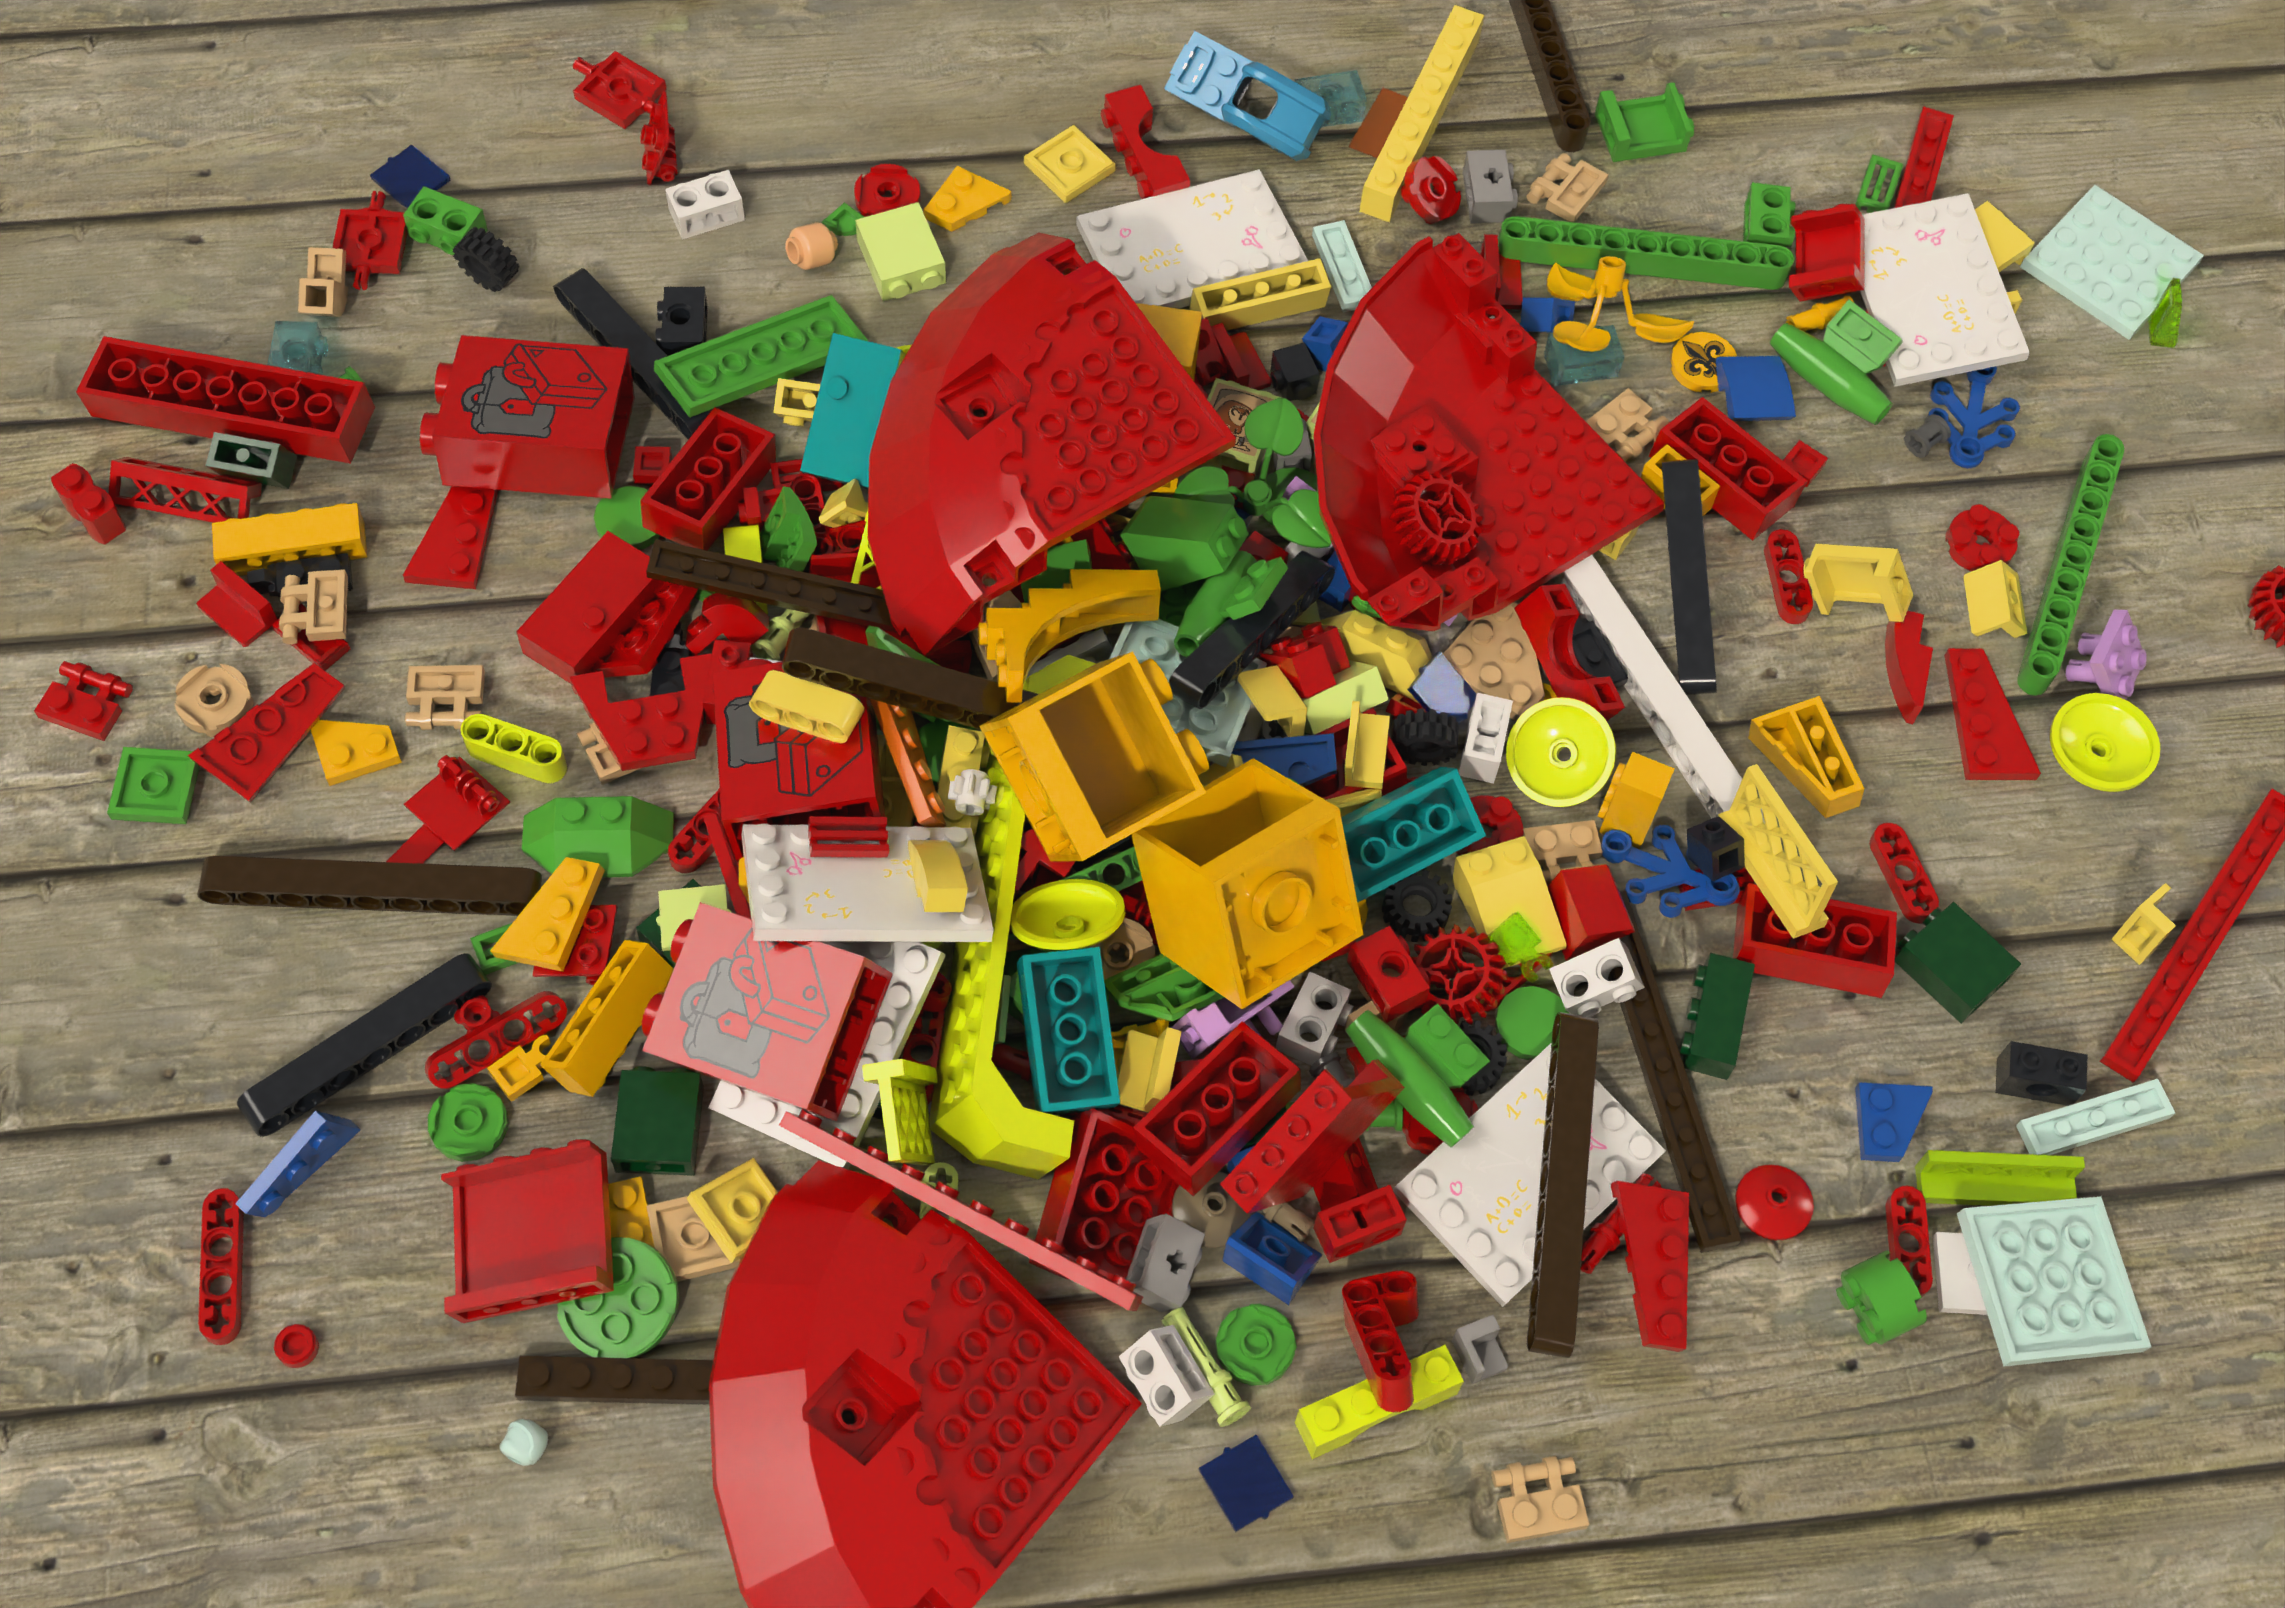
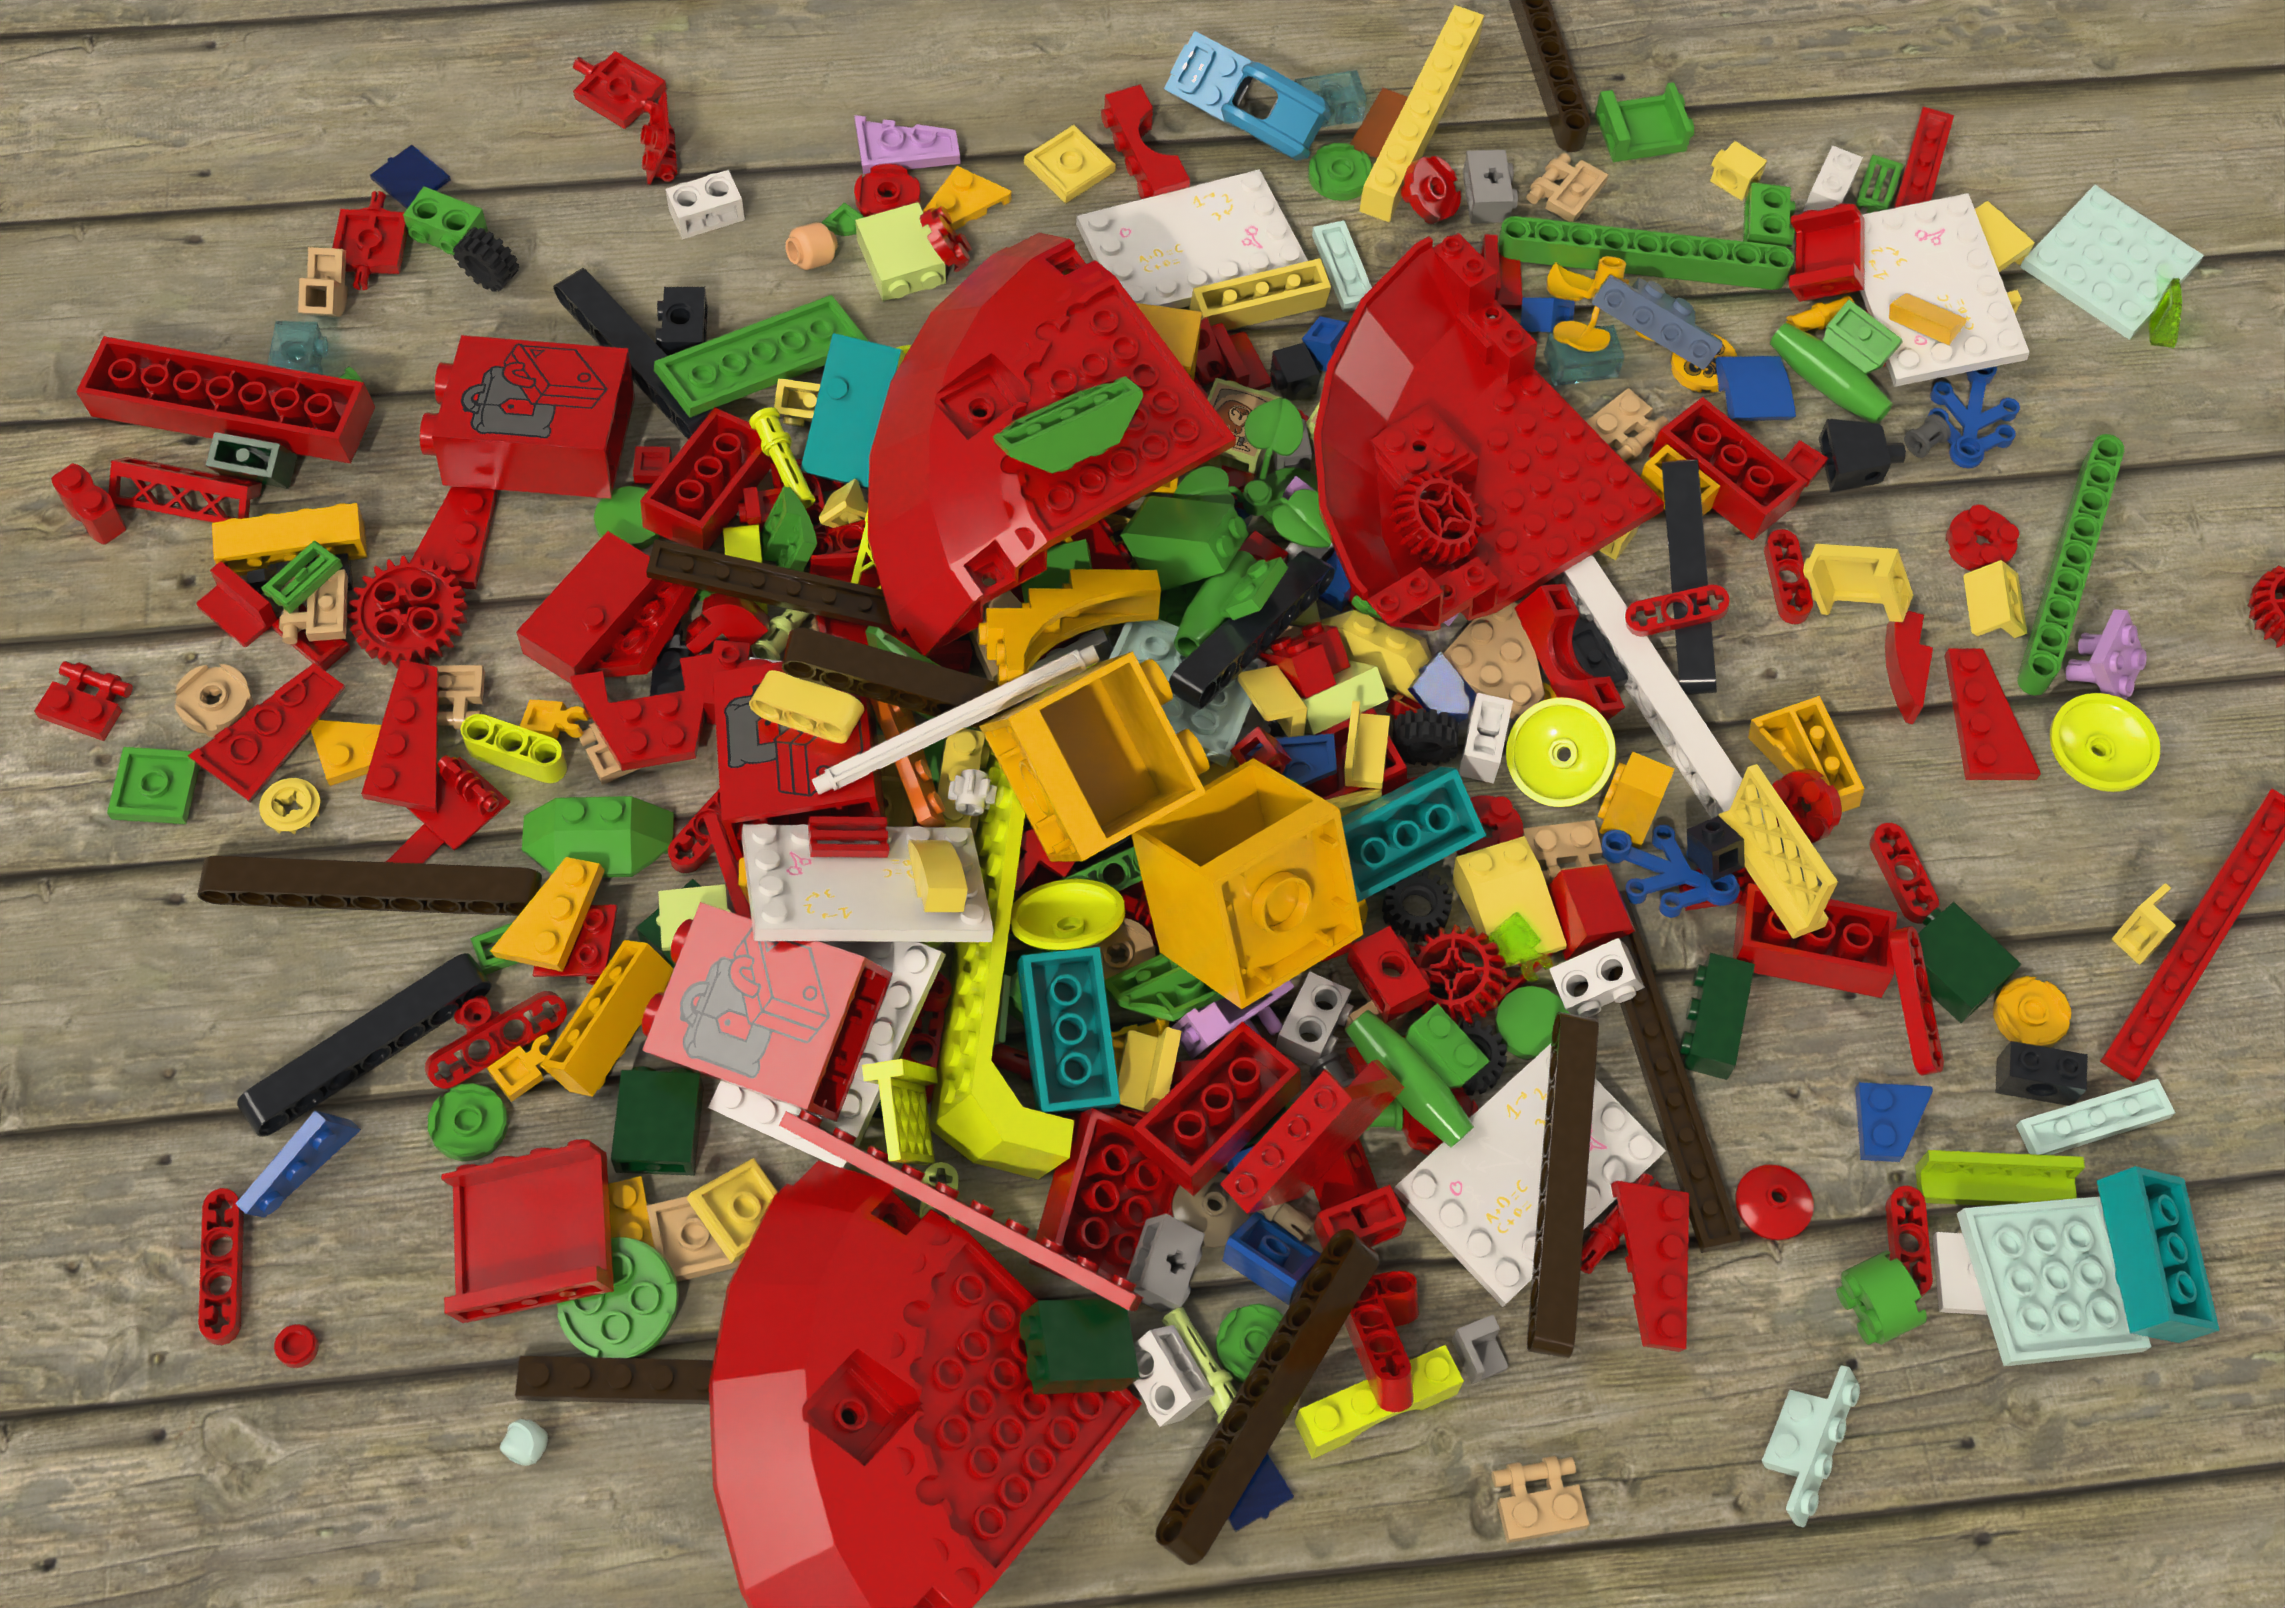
none -> light yellow gear [259,778,322,834]
none -> bright green tile [262,540,343,614]
none -> red gear [347,555,468,669]
none -> red wing [361,660,439,813]
none -> yellow plate [520,699,589,740]
none -> neon yellow pin [749,407,815,509]
none -> white piece [812,645,1100,795]
none -> lavender wing [854,115,960,174]
none -> red plate [920,206,972,272]
none -> bright green wedge [993,376,1143,473]
none -> dark green brick [1019,1299,1140,1394]
none -> dark brown beam [1155,1229,1379,1565]
none -> red brick [1230,726,1292,774]
none -> bright green tile [1308,143,1373,201]
none -> sand blue bracket [1592,275,1722,369]
none -> red beam [1625,584,1729,637]
none -> light yellow brick [1710,141,1767,201]
none -> light aqua bracket [1762,1365,1860,1527]
none -> red plate [1772,768,1842,843]
none -> white brick [1803,146,1863,212]
none -> black torso [1818,419,1906,492]
none -> yellow slope [1889,293,1967,345]
none -> red beam [1890,926,1944,1076]
none -> yellow tile [1993,976,2071,1048]
none -> teal brick [2096,1166,2220,1343]

